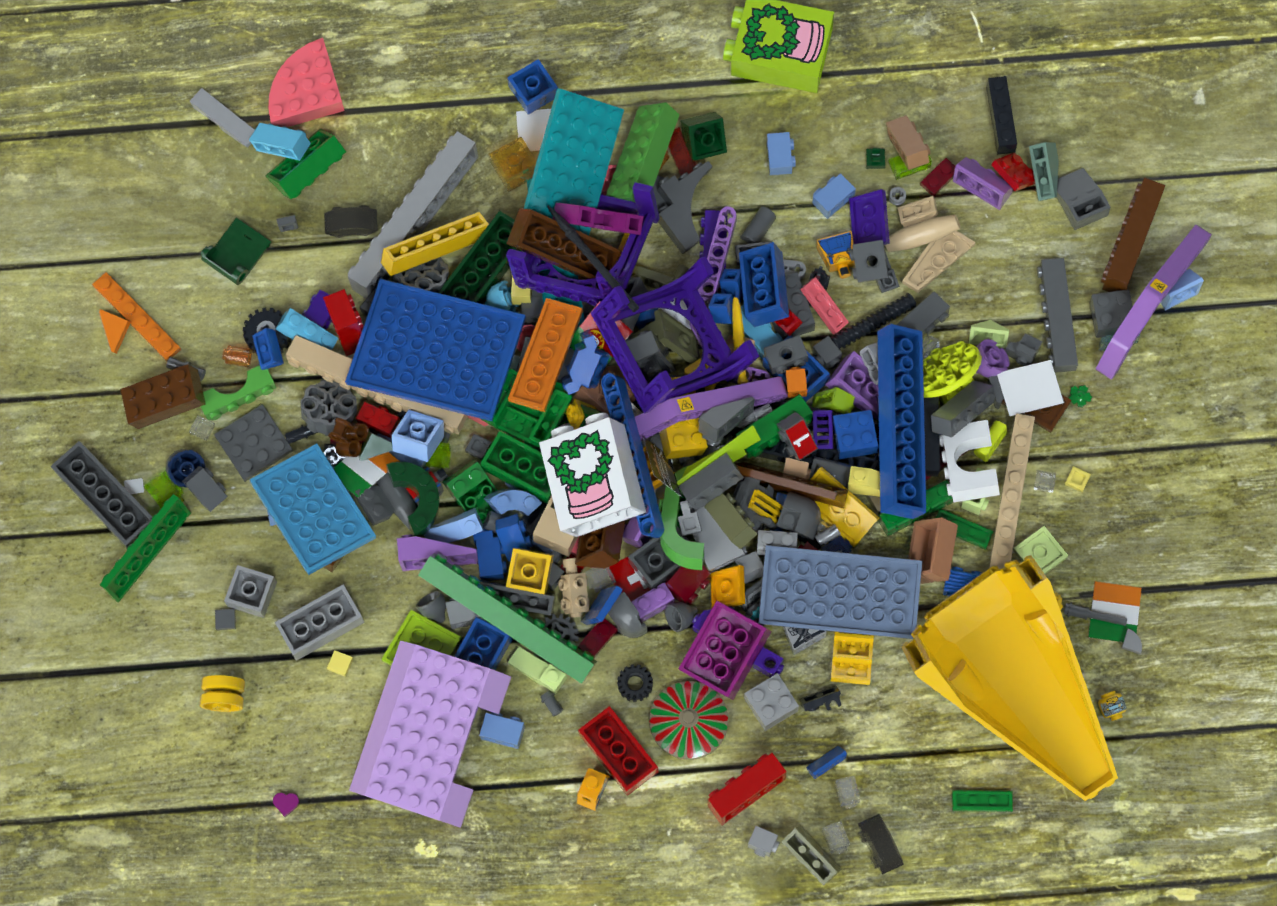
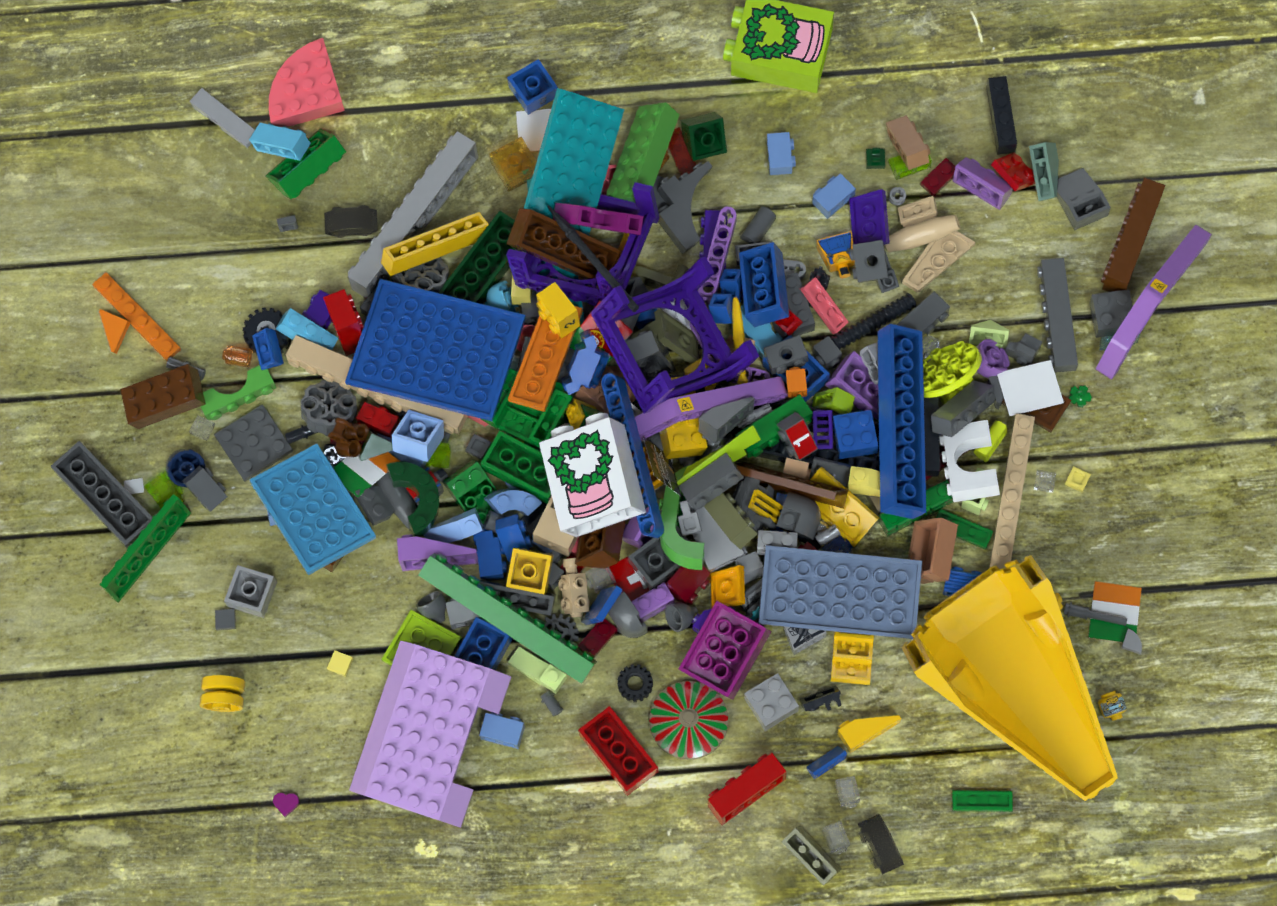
dark green door [201,217,272,285] -> none
light grey brick [275,584,365,661] -> none
light orange torso [577,768,610,811] -> none
light grey brick [748,826,780,857] -> none
dark purple brick [753,647,785,677] -> none
yellowish green plate [1013,526,1068,574] -> none
light blue slope [1161,269,1204,310] -> none
none -> yellow brick [536,282,580,339]
none -> yellow slope [837,715,901,753]

